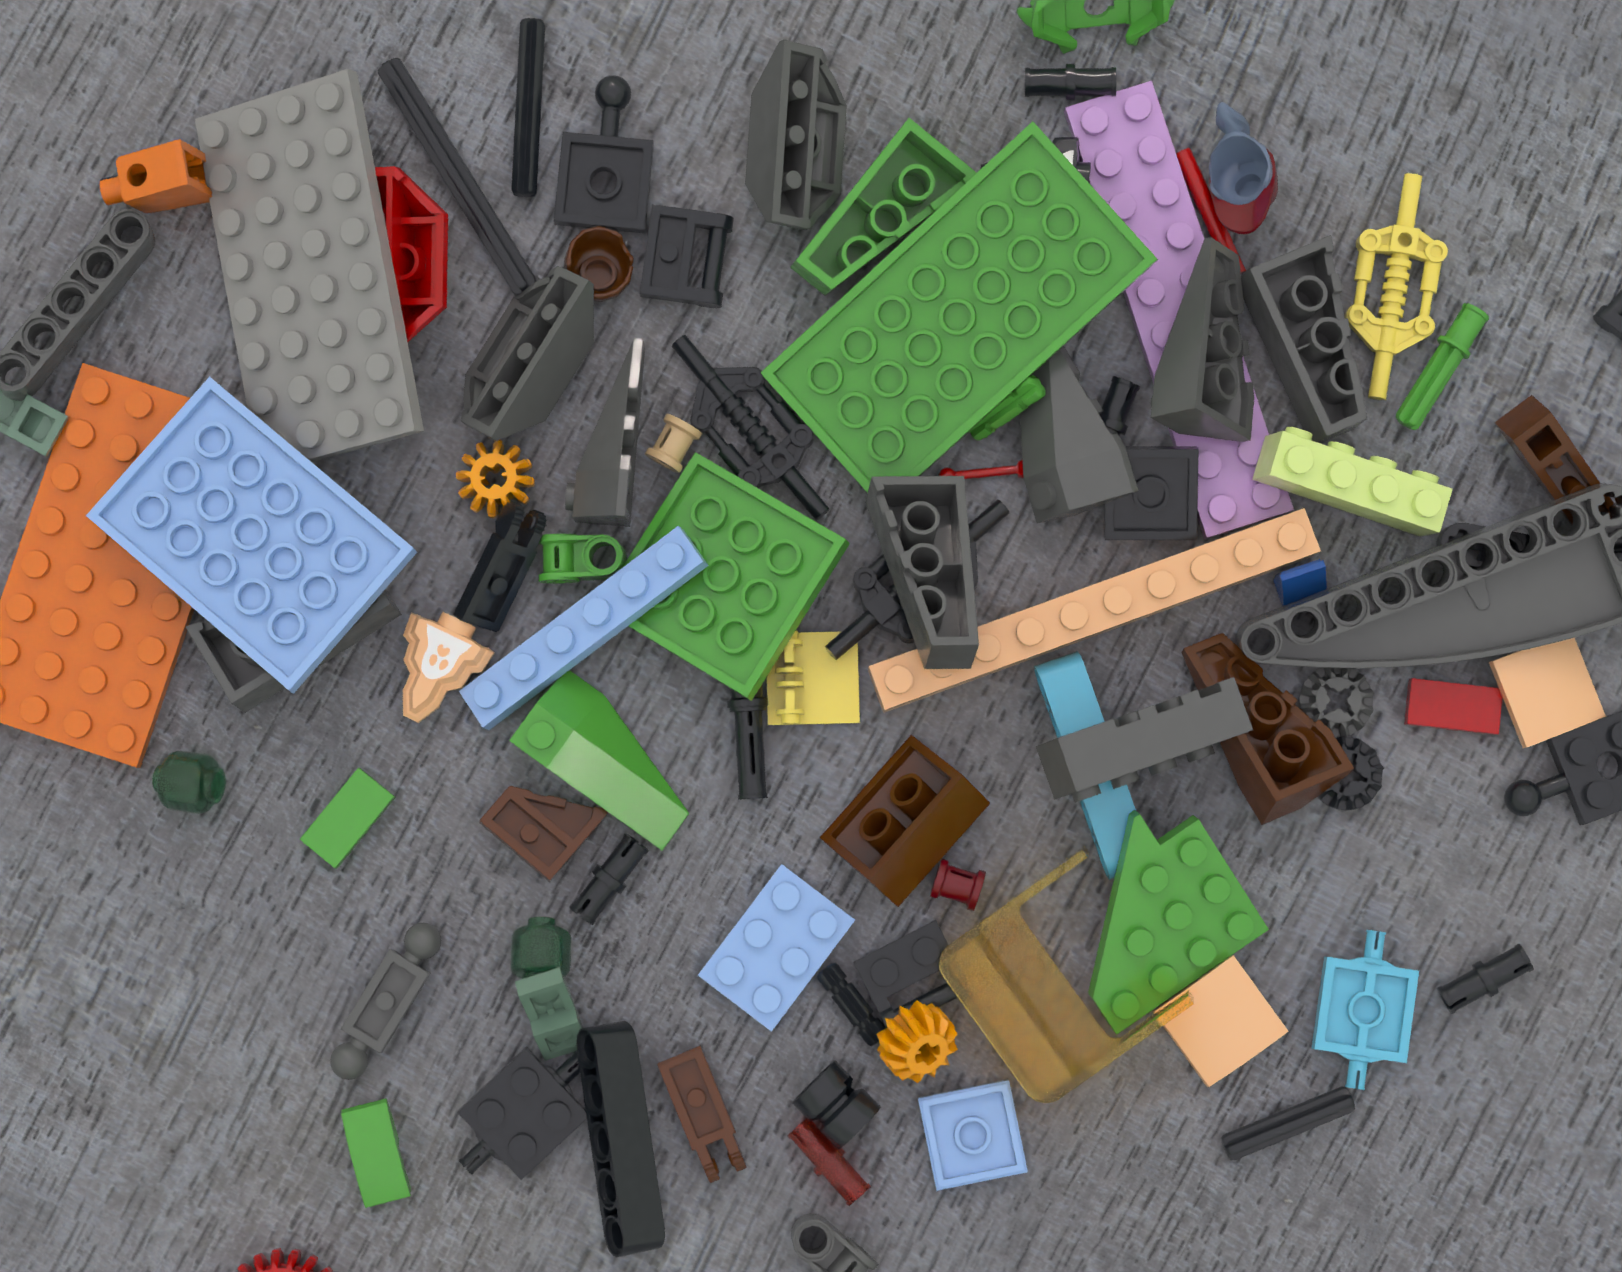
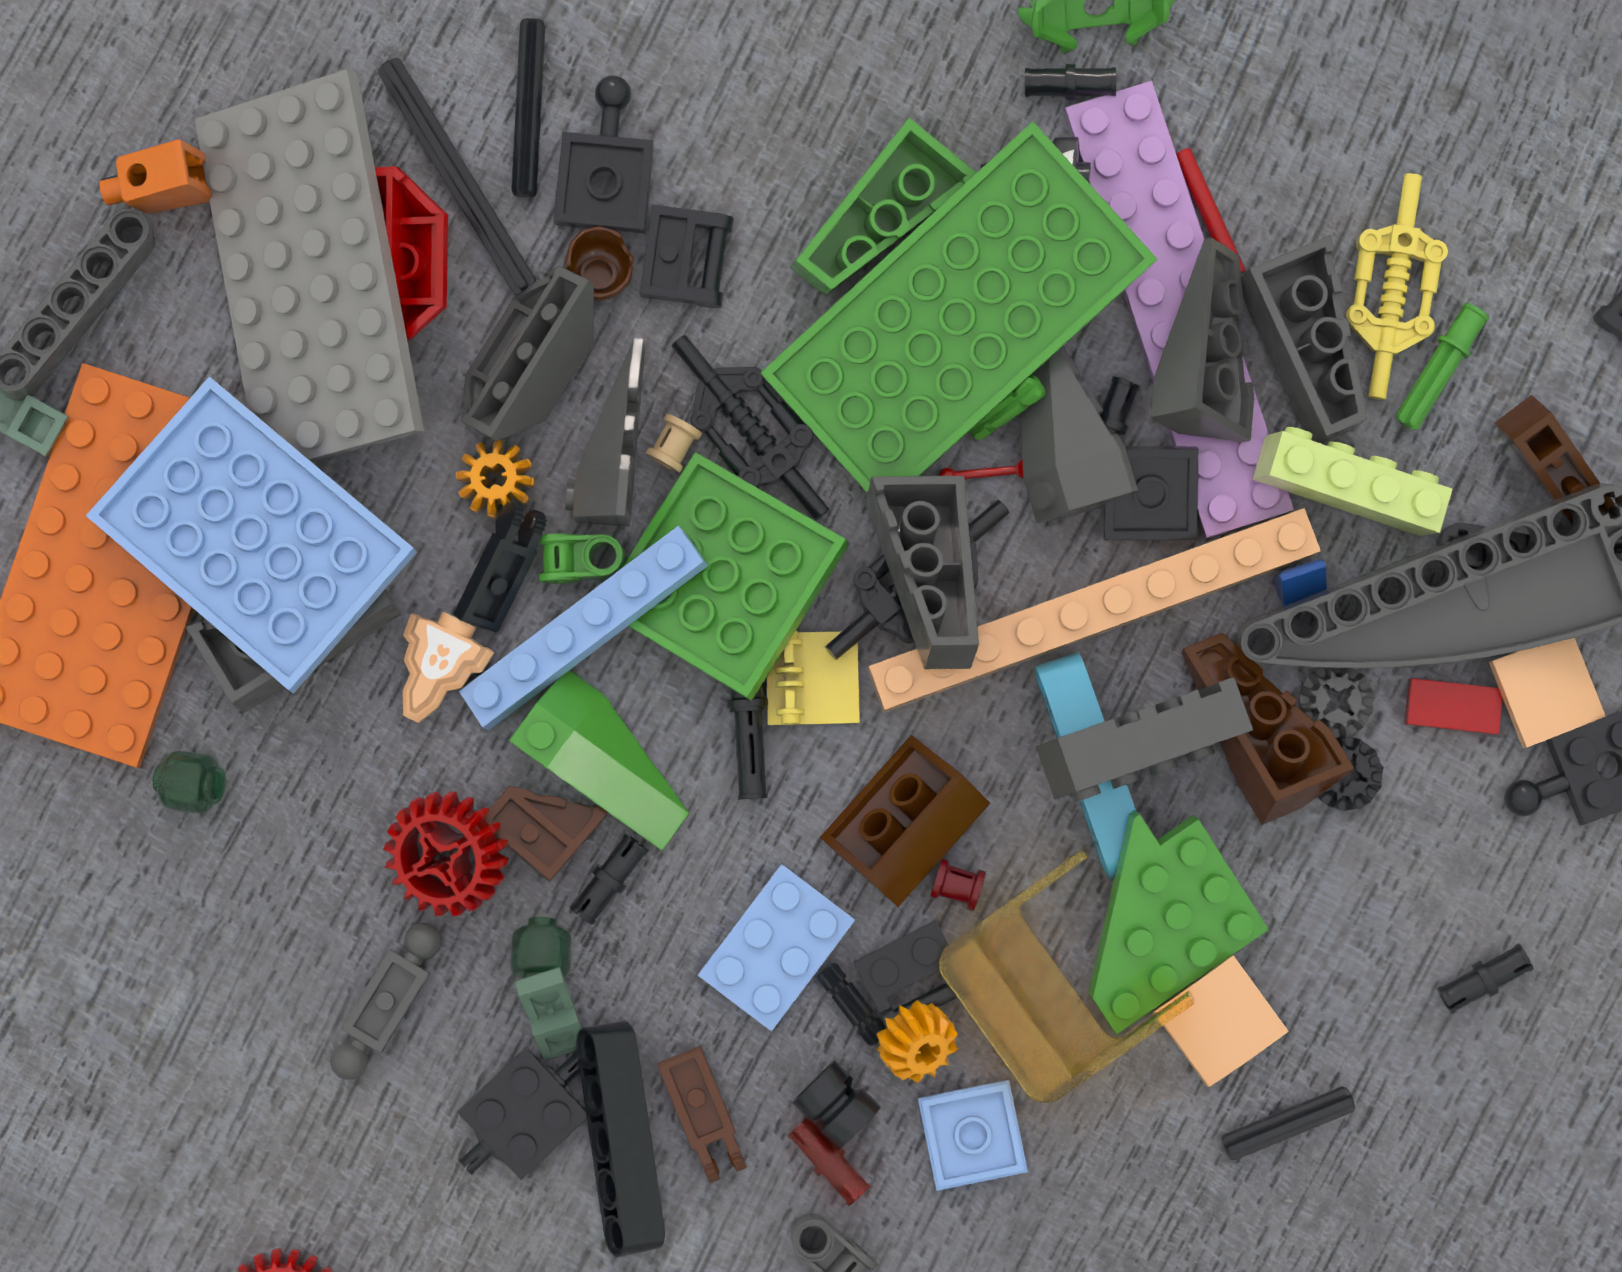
bright green tile [300,767,396,869] -> none
bright green slope [341,1098,411,1208] -> none
dark grey wedge [745,40,847,230] -> none
sand blue hair [1209,102,1278,235] -> none
medium azure plate [1312,930,1419,1090] -> none
none -> red gear [383,791,509,917]

